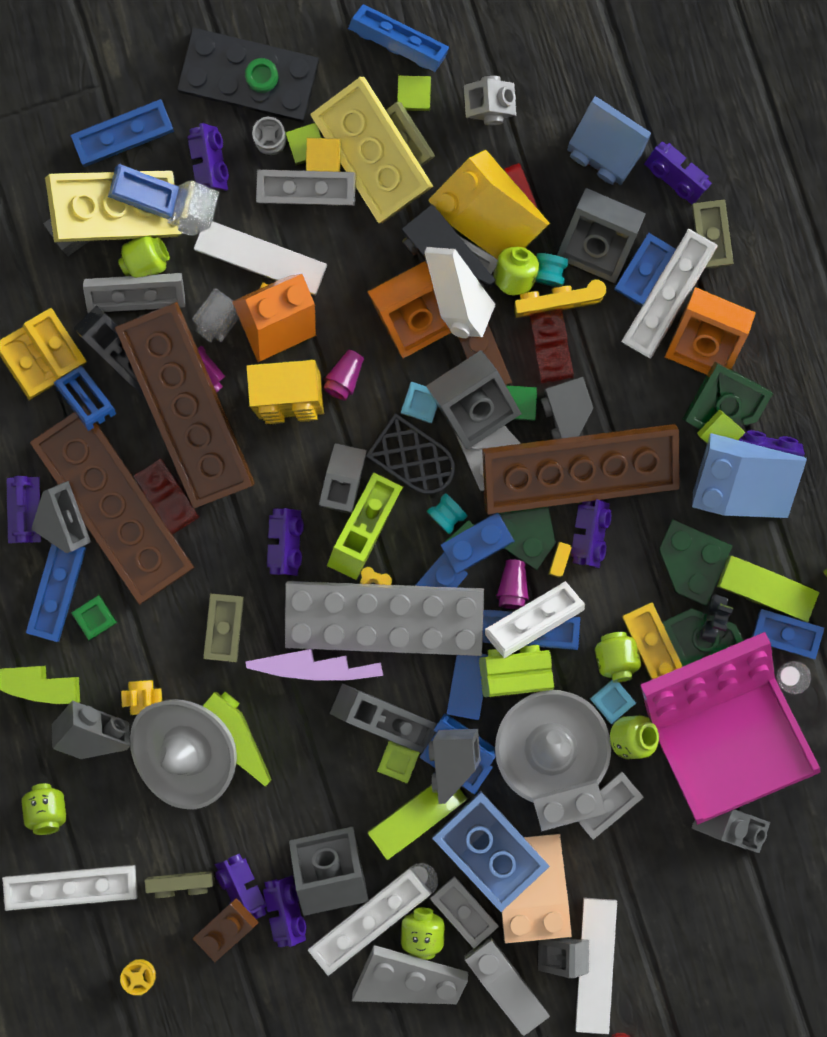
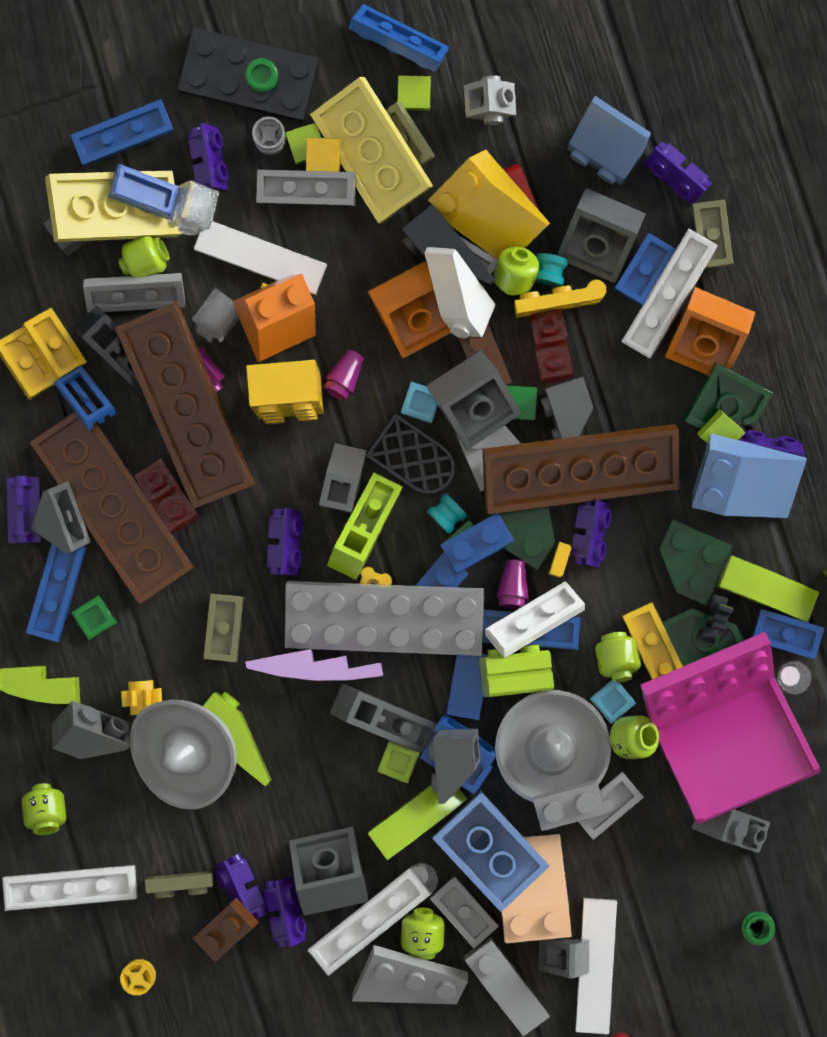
none -> green cone [742,911,775,945]

